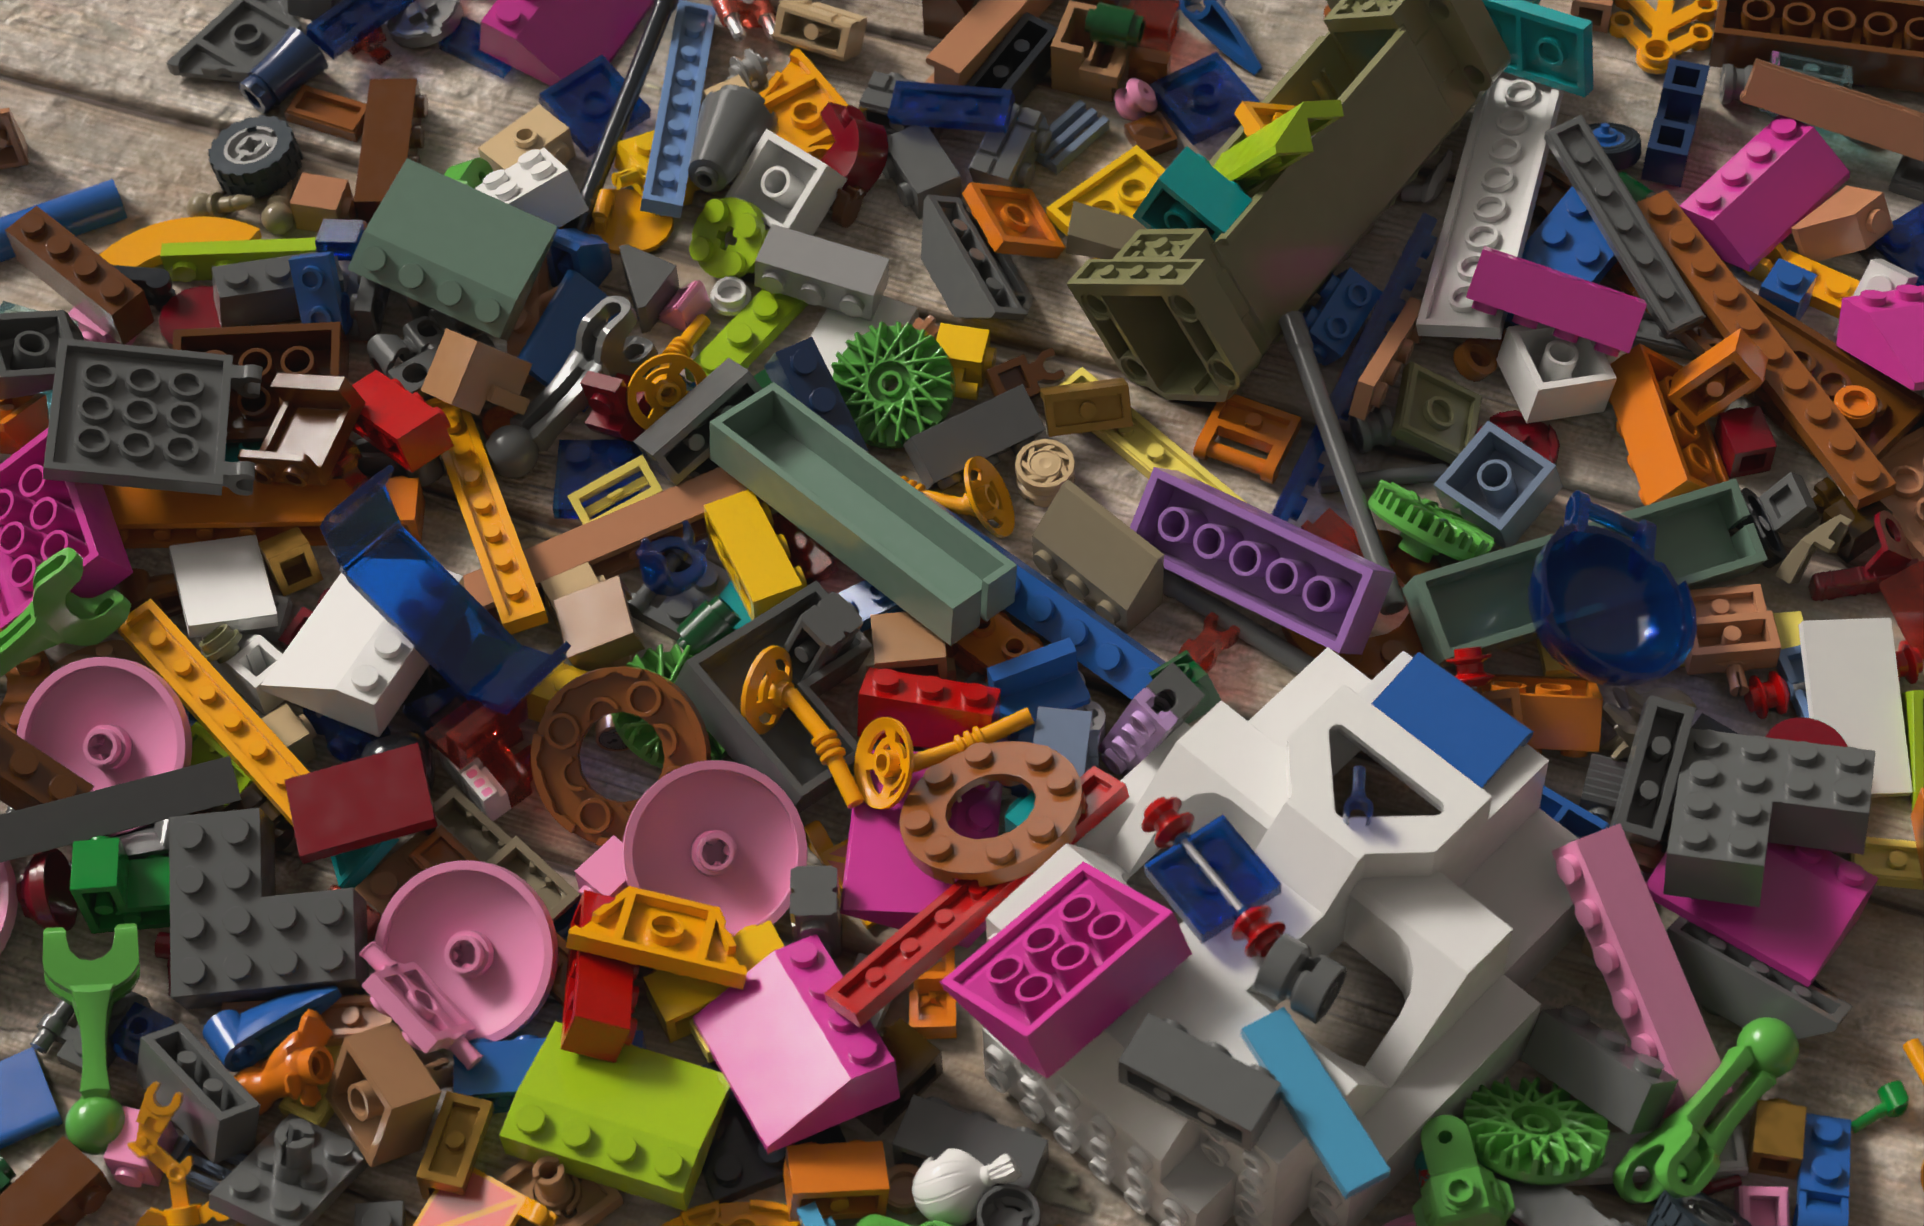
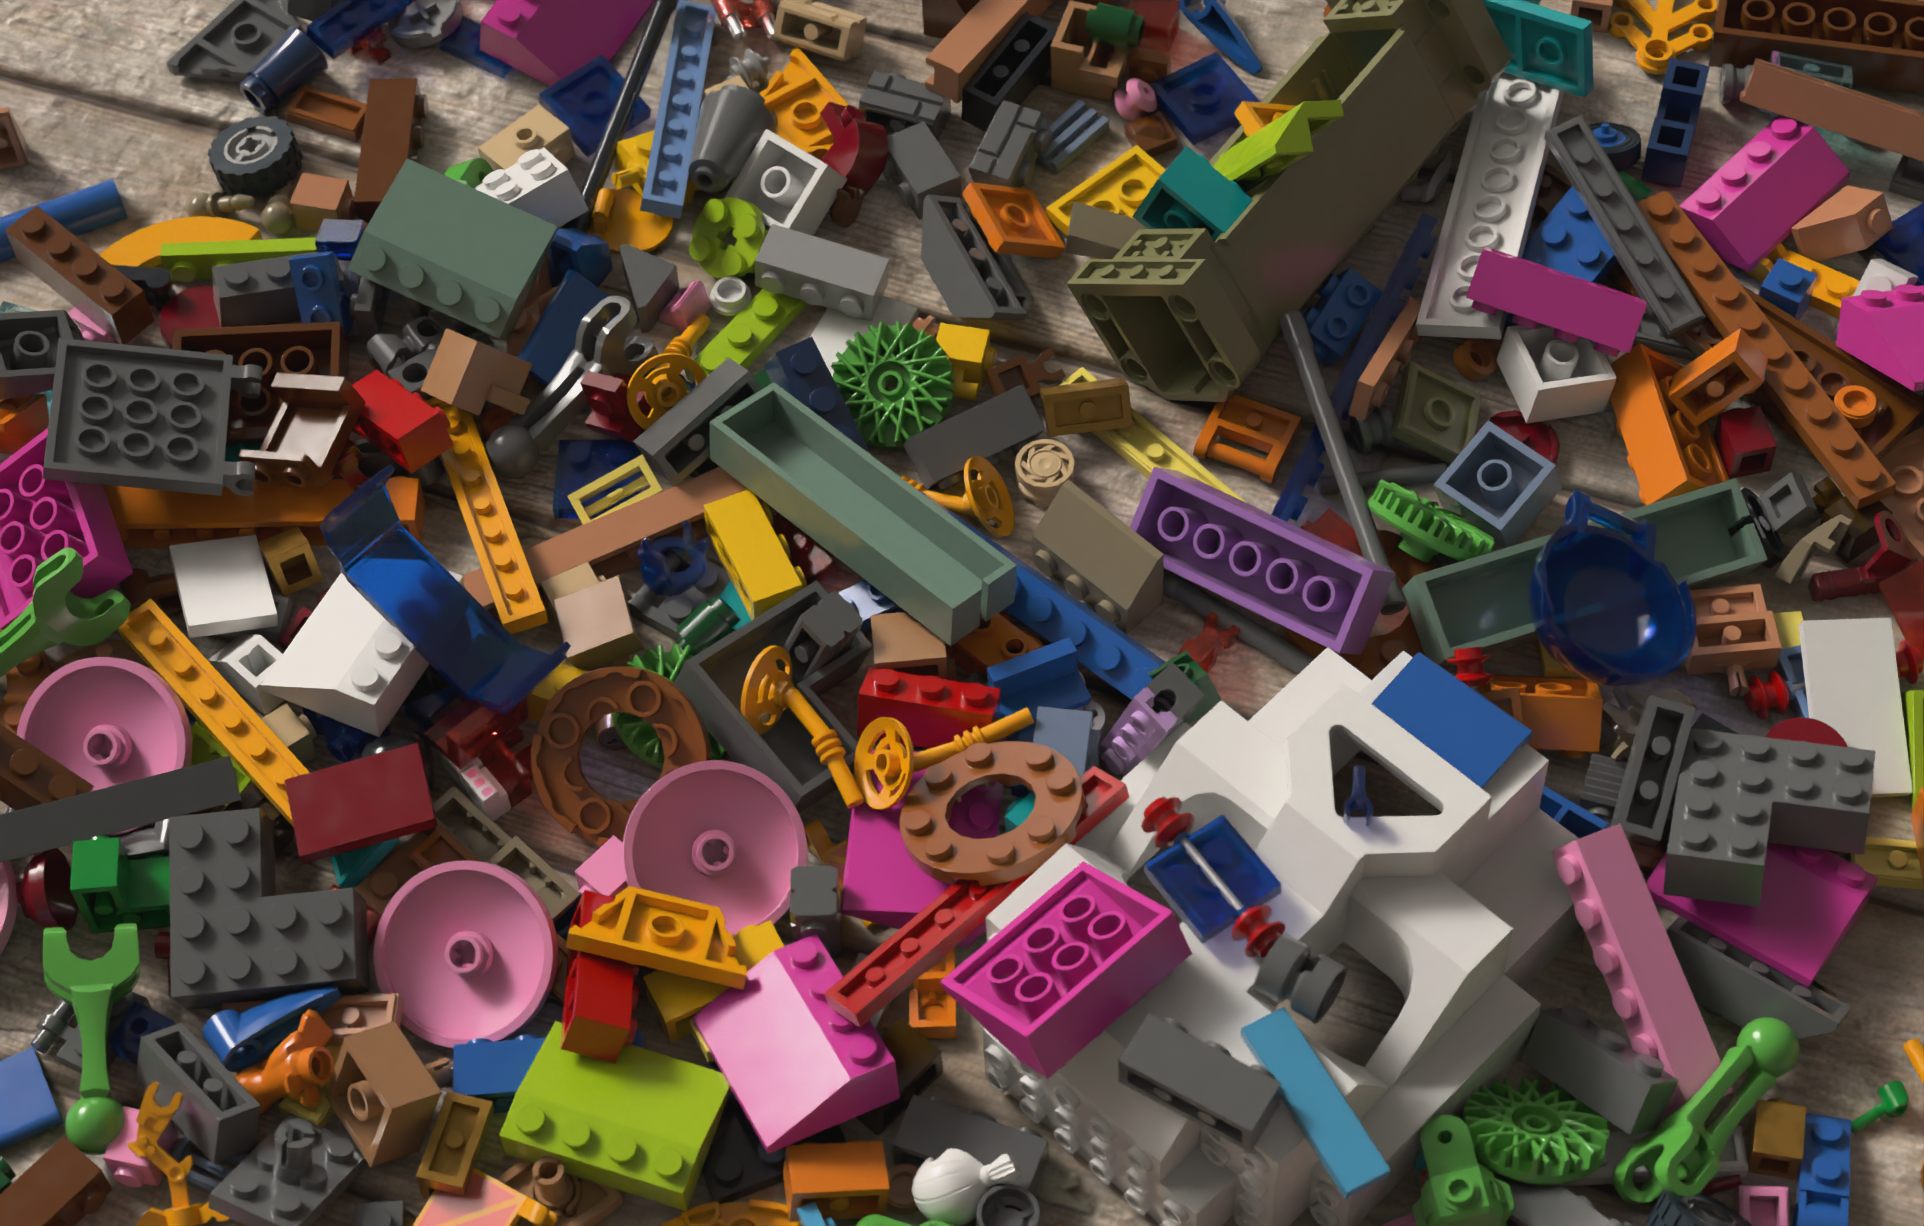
olive plate [199,624,242,664] -> none
bright pink plate [360,941,483,1070] -> none
clear blue plate [888,80,1015,133] -> none

